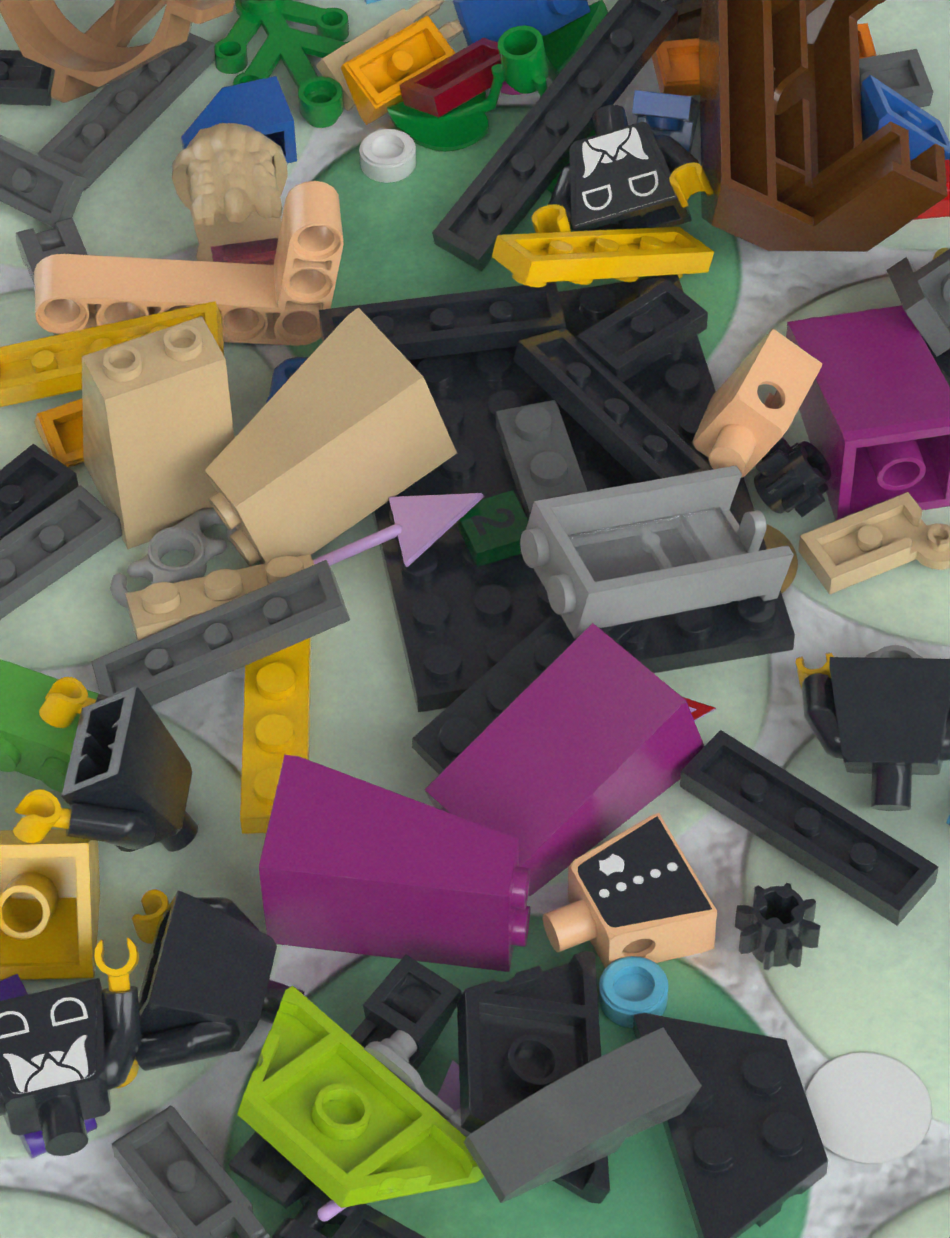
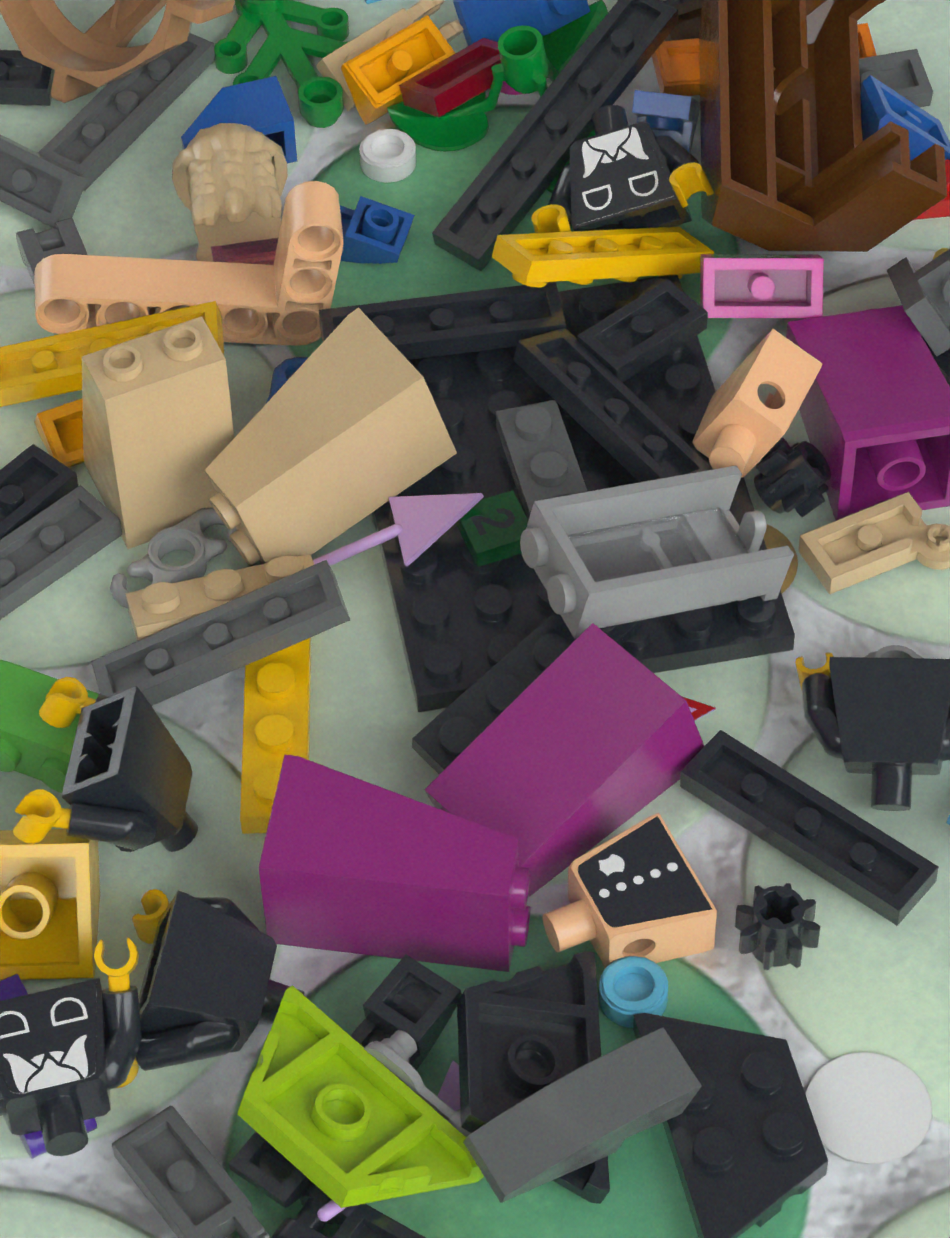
none -> blue slope [340,196,415,264]
none -> dark pink brick [700,254,824,318]

